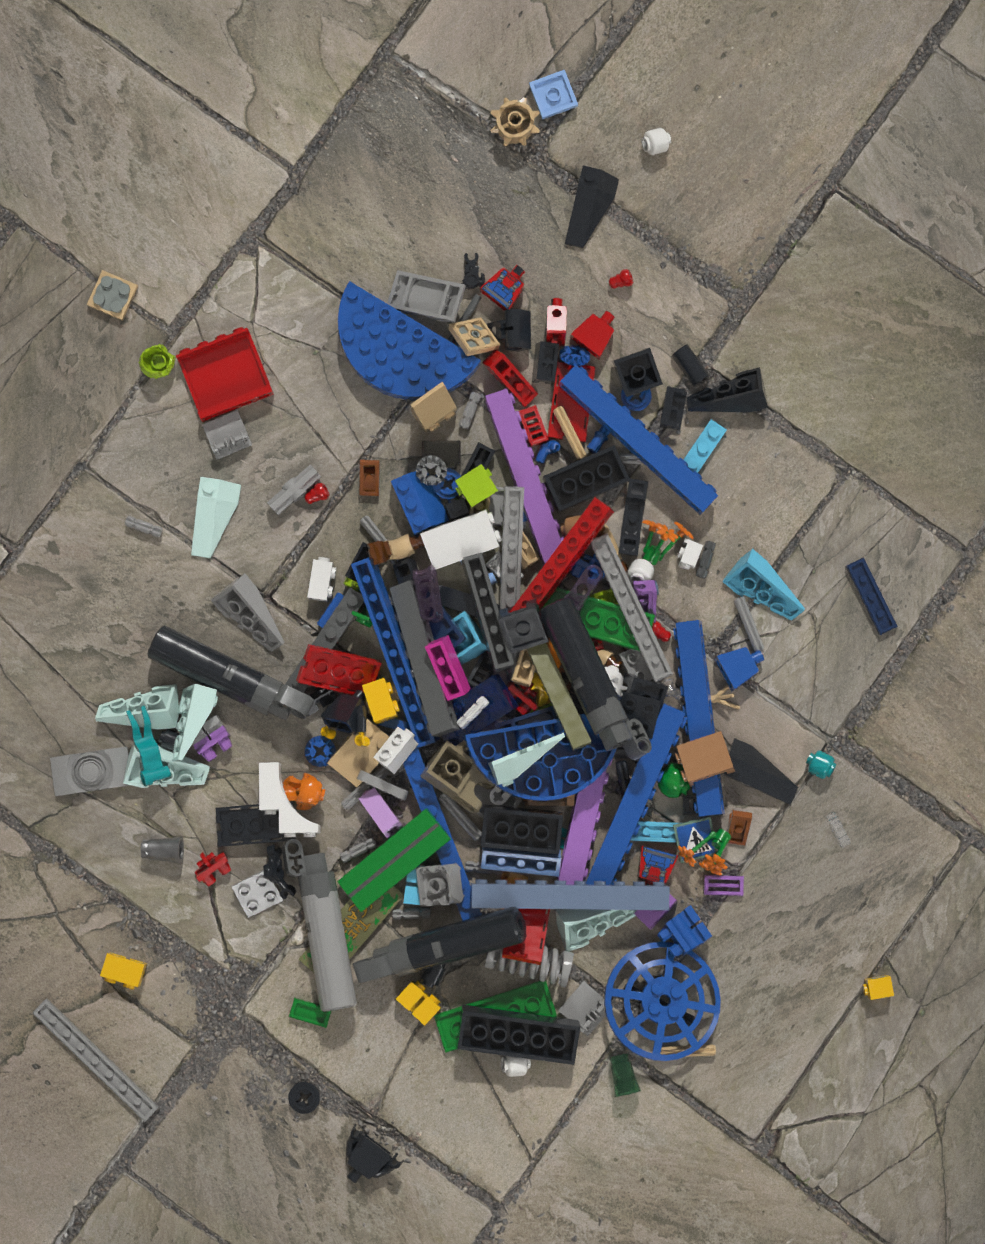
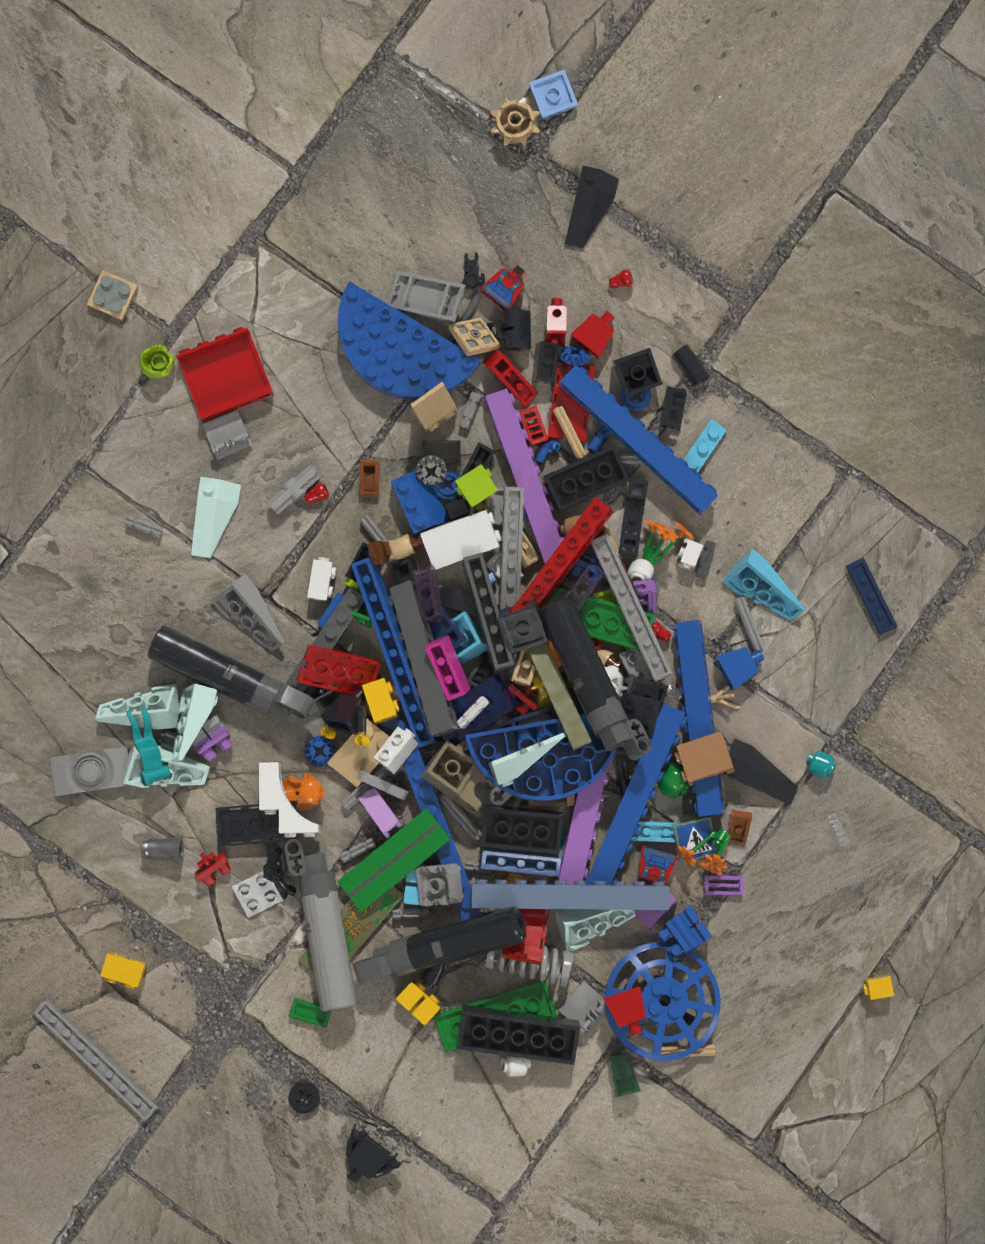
white head [641,128,671,155] -> none
black wedge [687,367,768,412] -> none
none -> red torso [604,986,646,1036]

